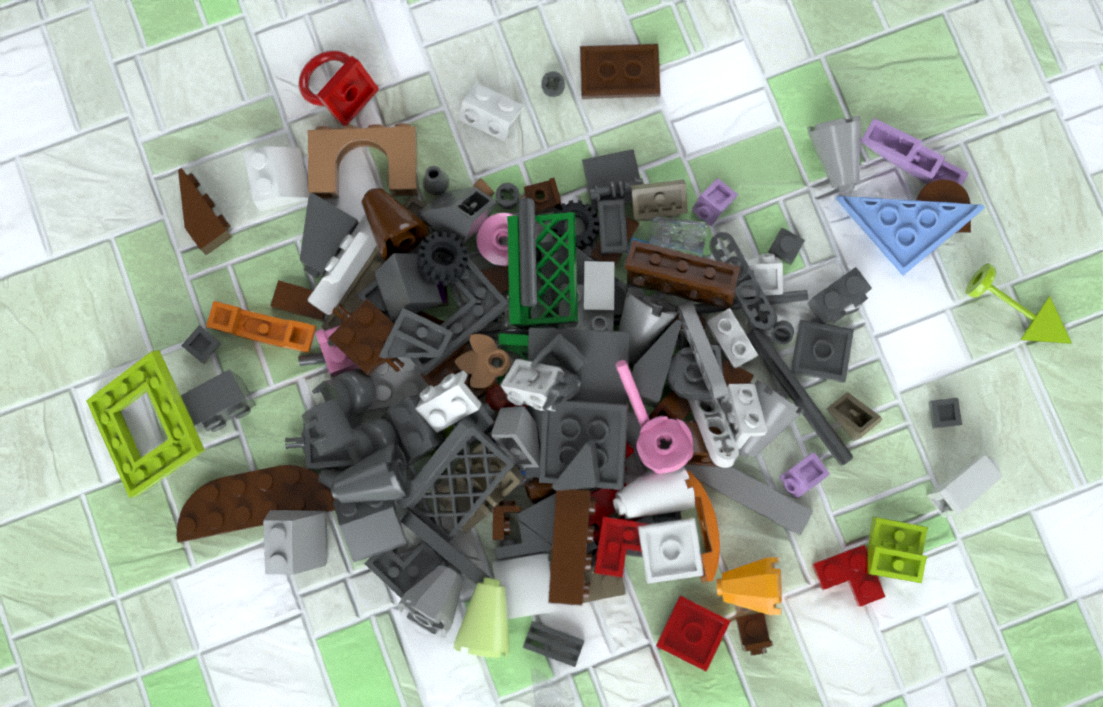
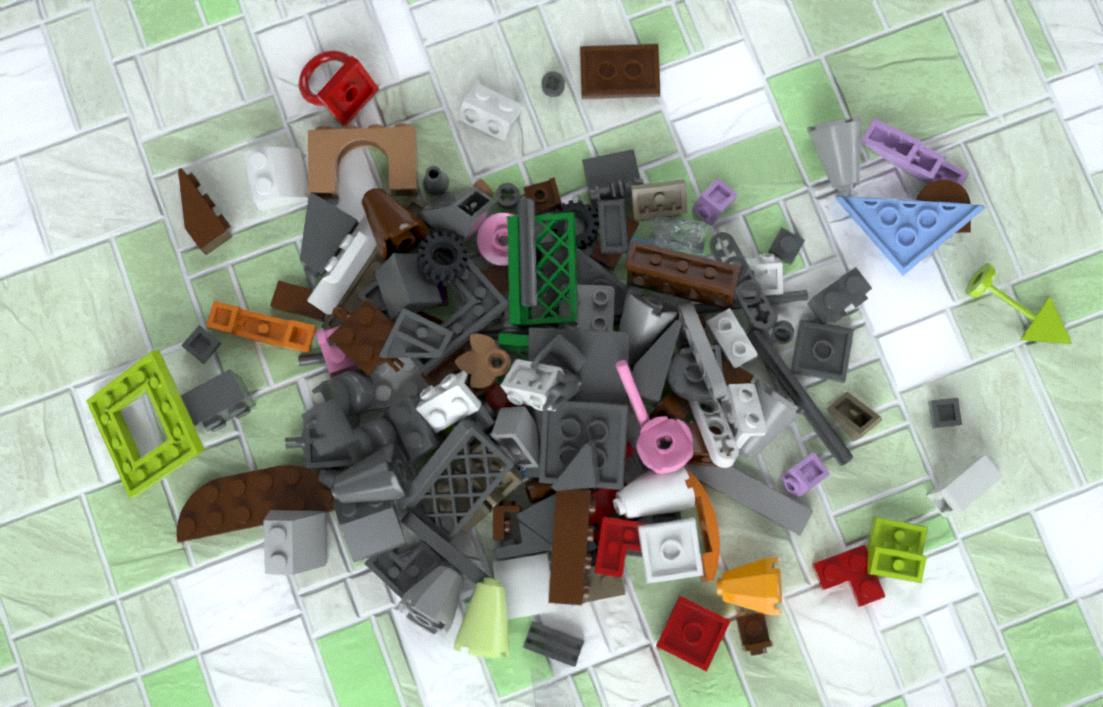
white sticker [584,261,614,310] -> none

